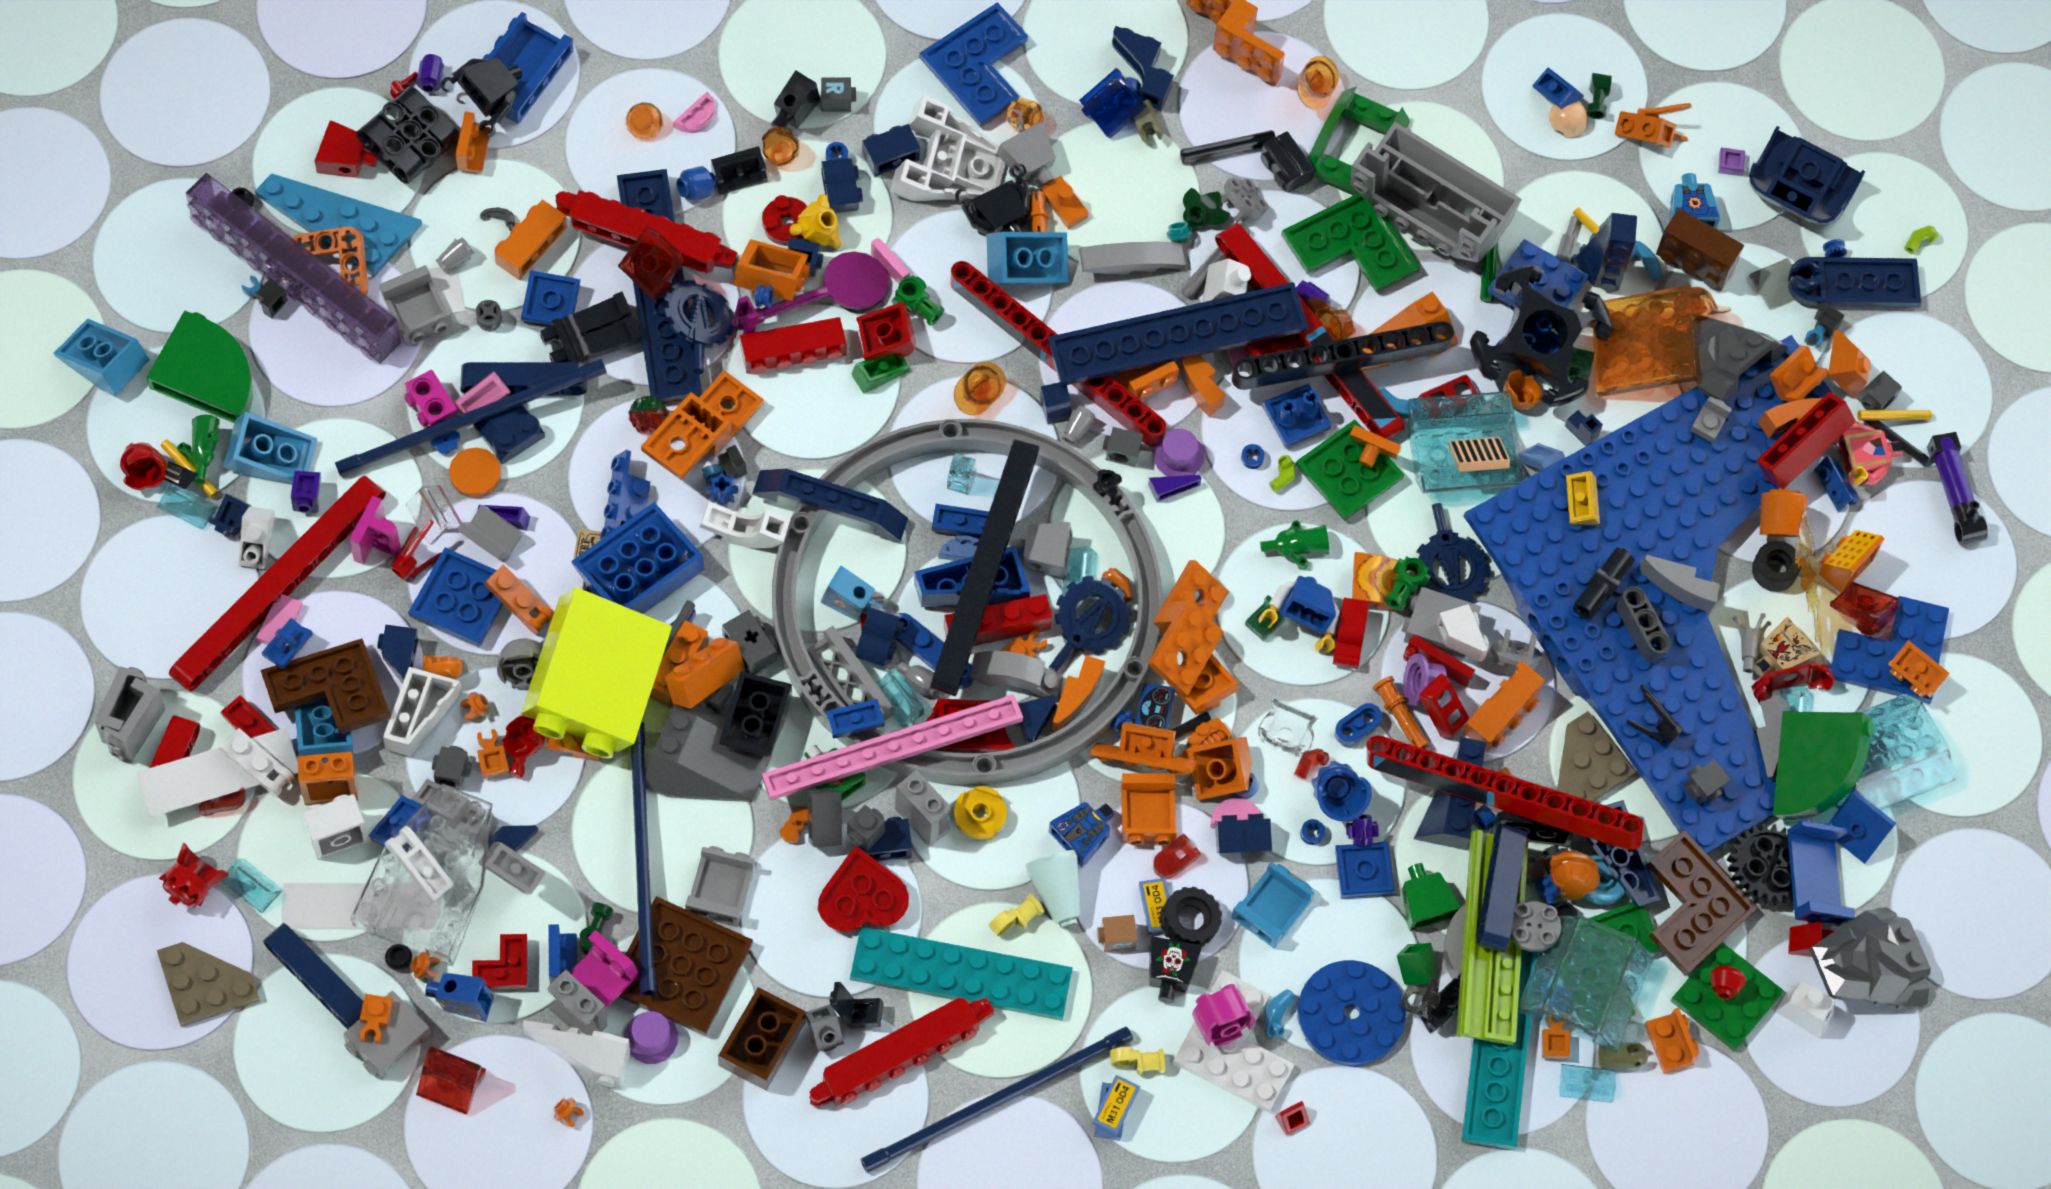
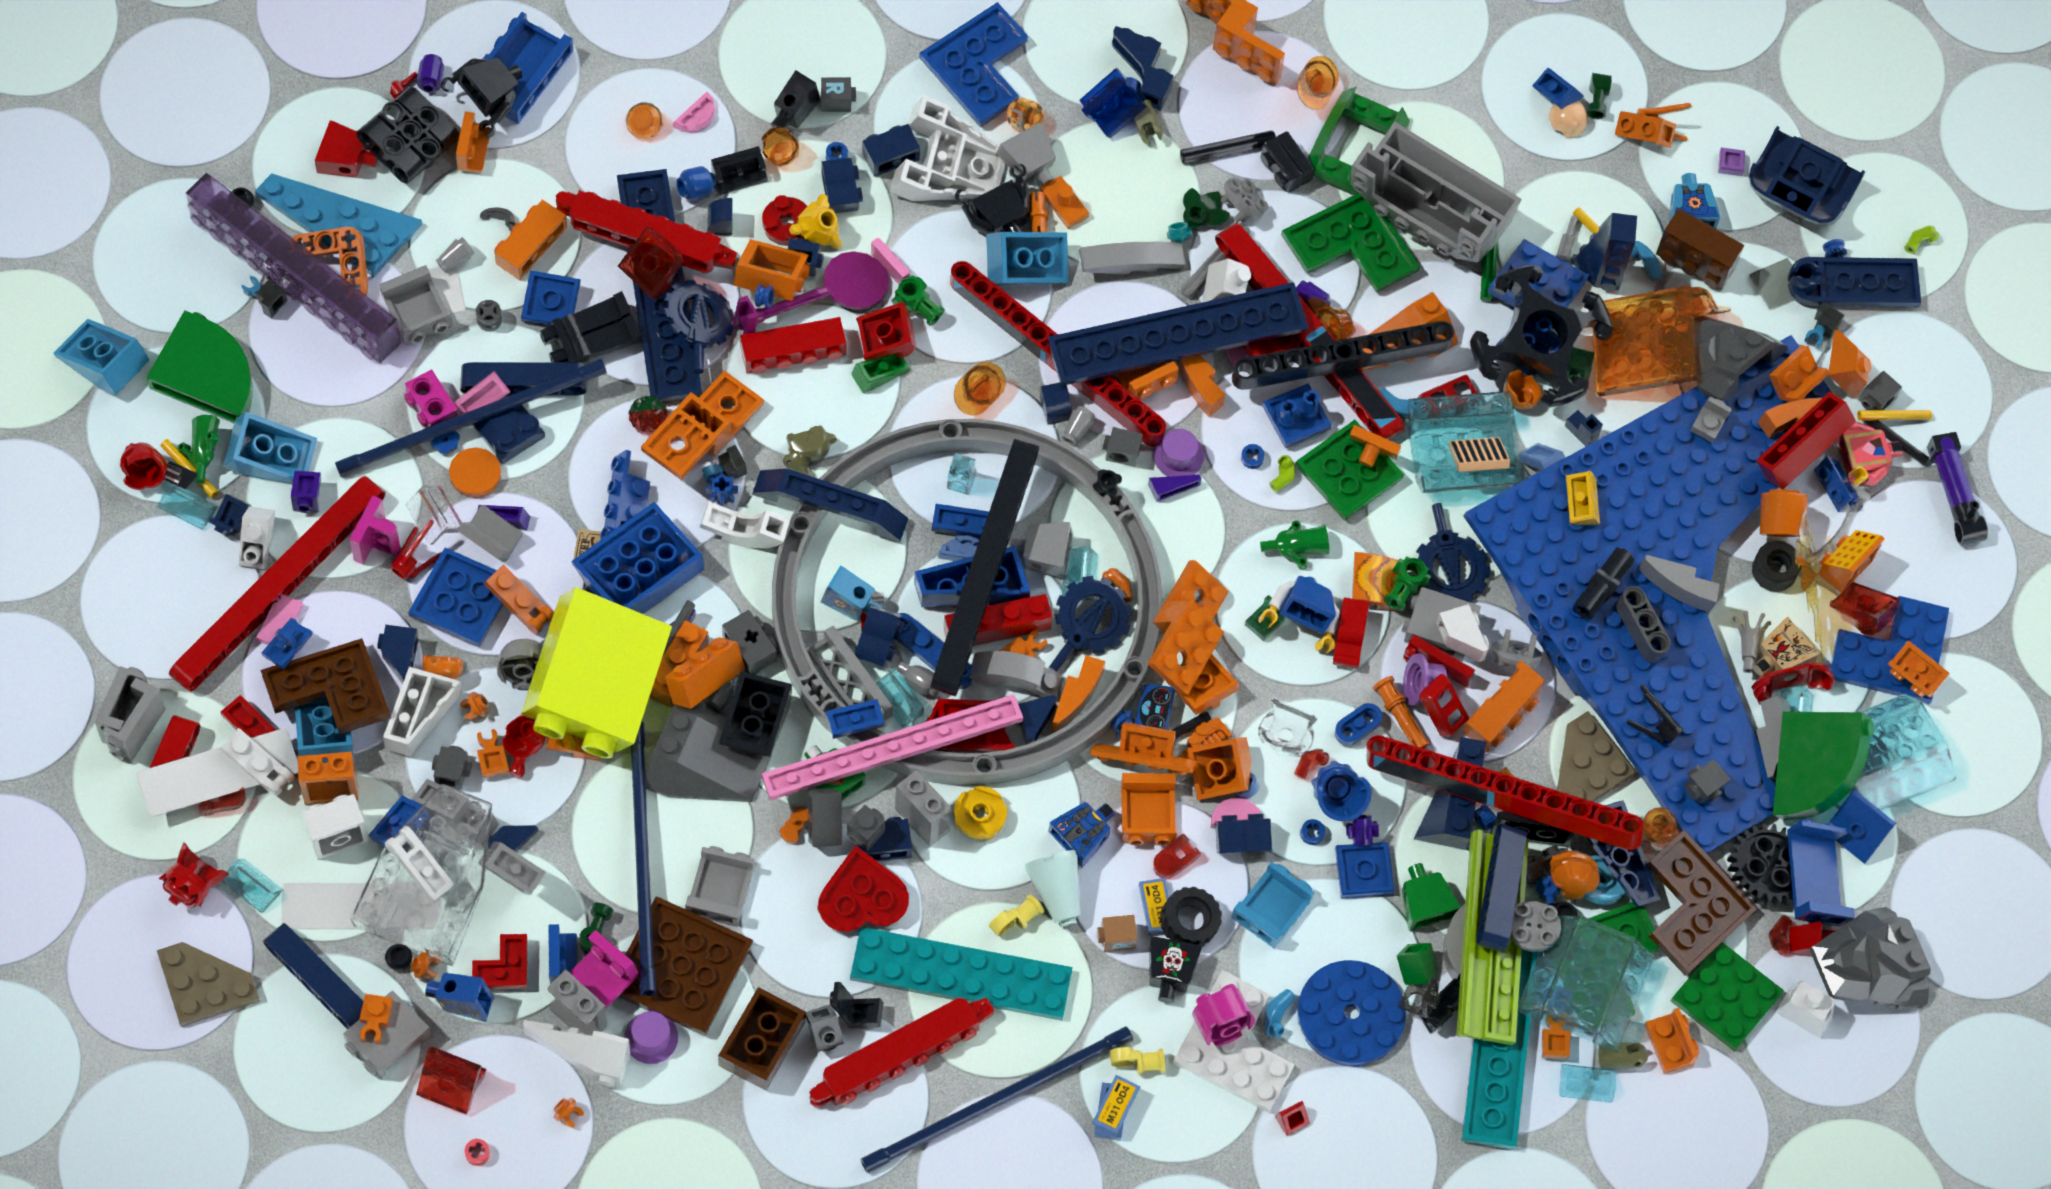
red cone [1710,966,1747,1000] -> none
none -> coral bush [464,1138,490,1166]
none -> dark blue brick [707,198,733,235]
none -> olive animal [783,425,837,477]
none -> clear orange head [1643,807,1677,844]
none -> clear red arm [1769,915,1793,955]

